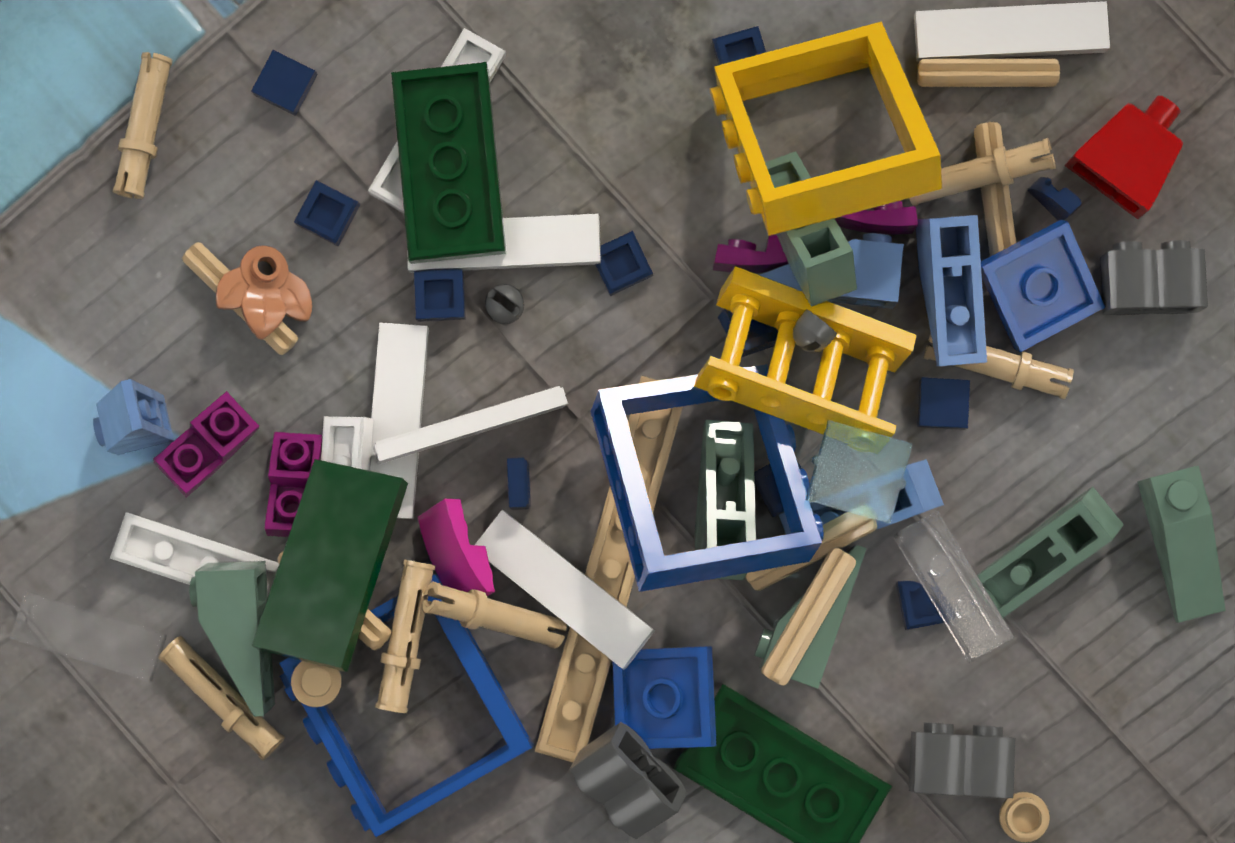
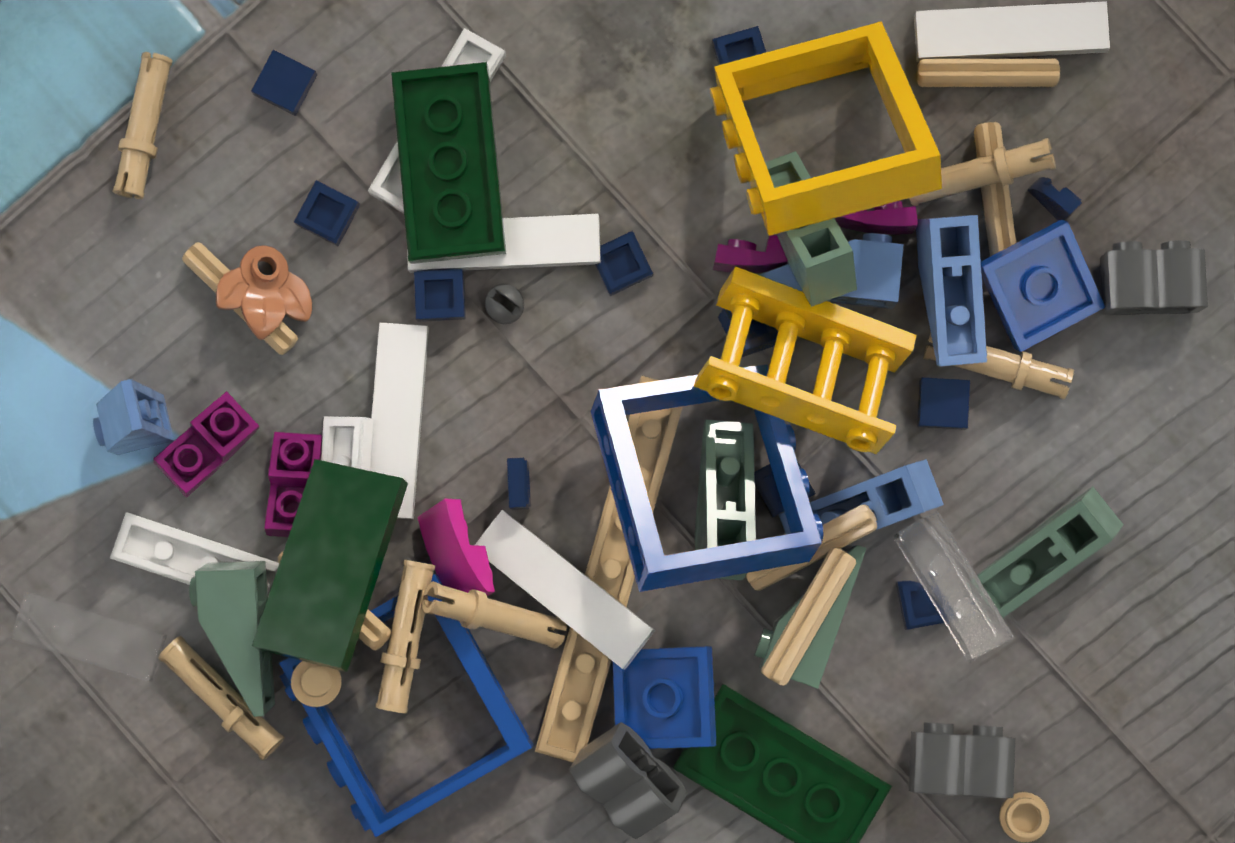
white tile [373,386,568,464] -> none
dark grey hinge [793,309,837,353] -> none
clear light blue piece [805,420,913,523] -> none
red torso [1064,95,1183,219] -> none
sand green slope [1137,466,1226,623] -> none

